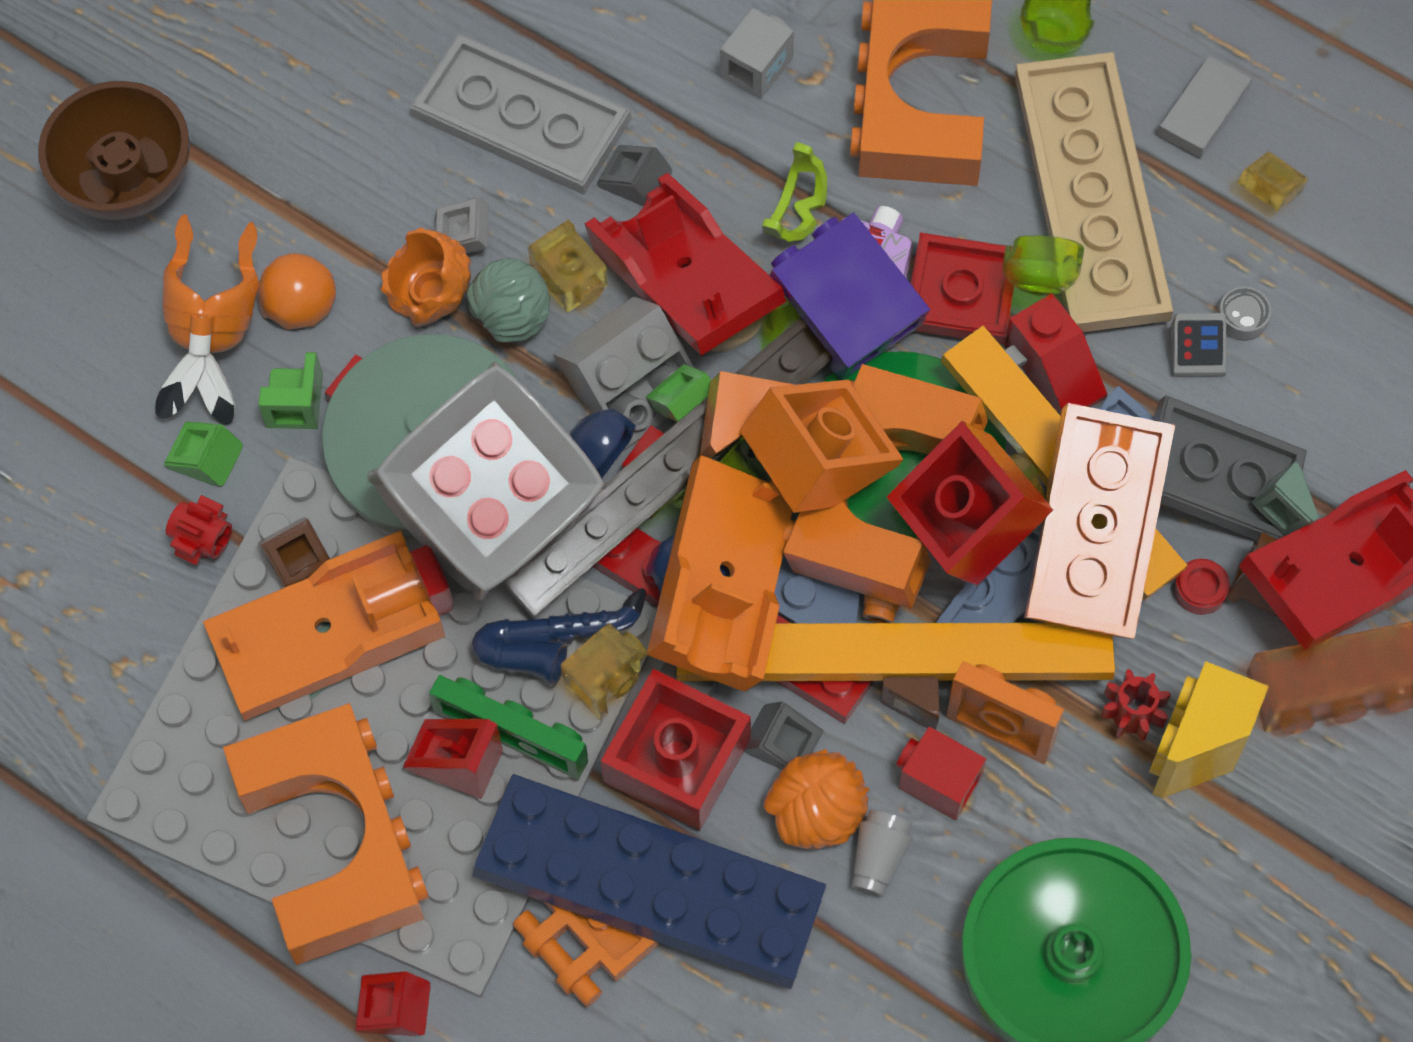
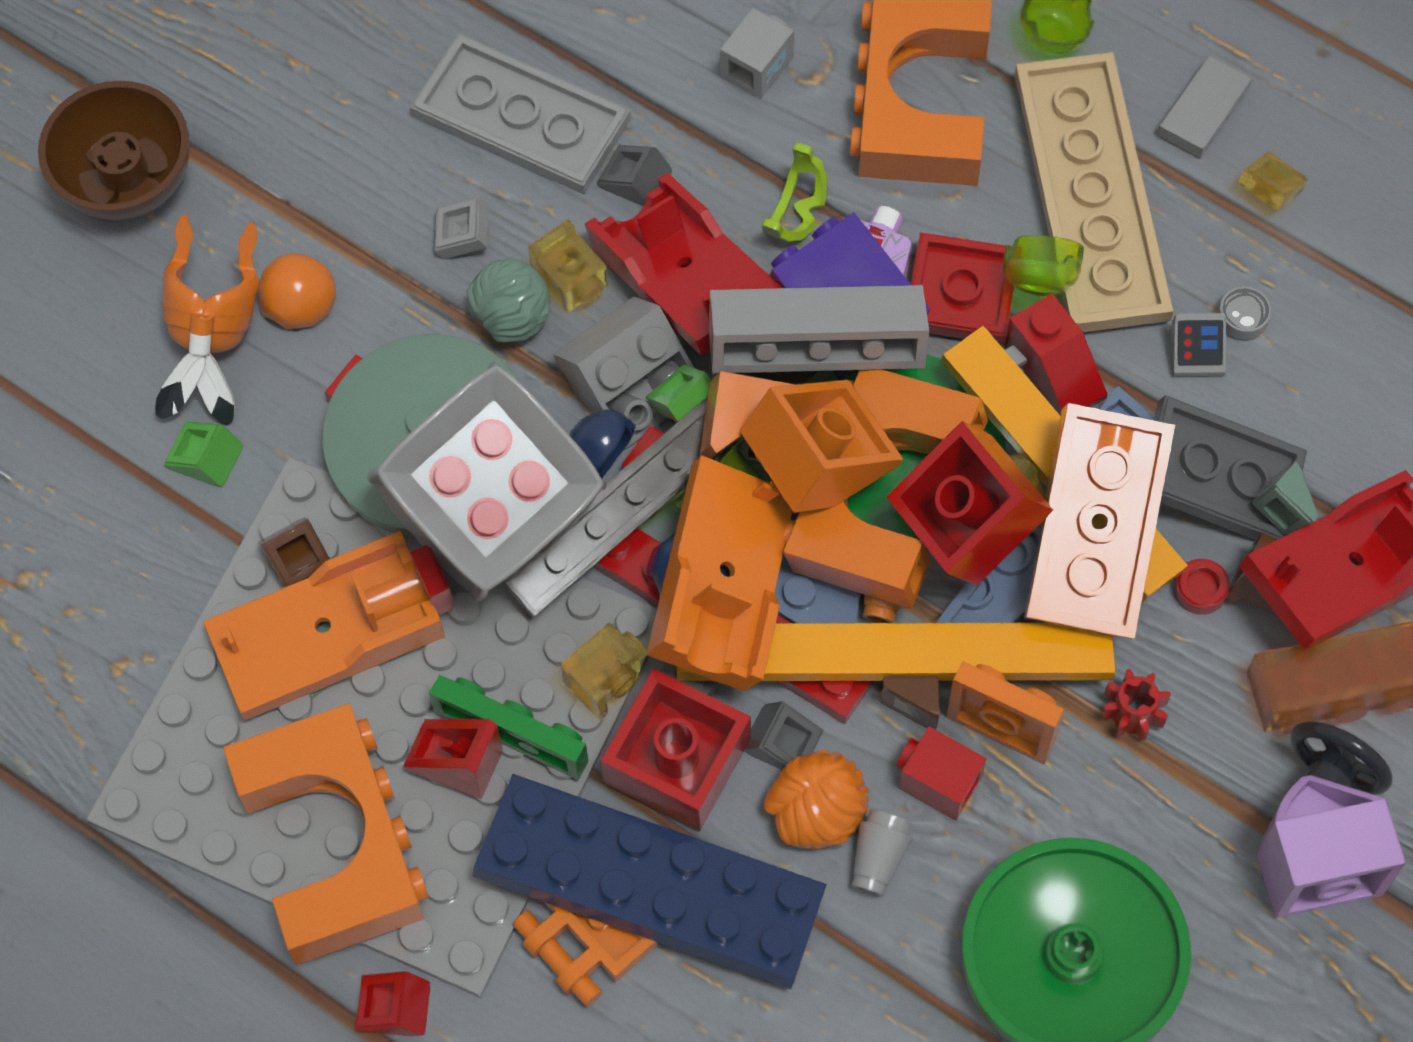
red gear [165,495,232,565] -> none
bright green panel [259,352,323,429] -> none
orange hair [380,227,471,327] -> none
dark blue piece [471,588,646,687] -> none
yellow slope [1149,661,1269,798] -> none
none -> light grey brick [709,285,929,373]
none -> lavender piece [1257,721,1406,919]

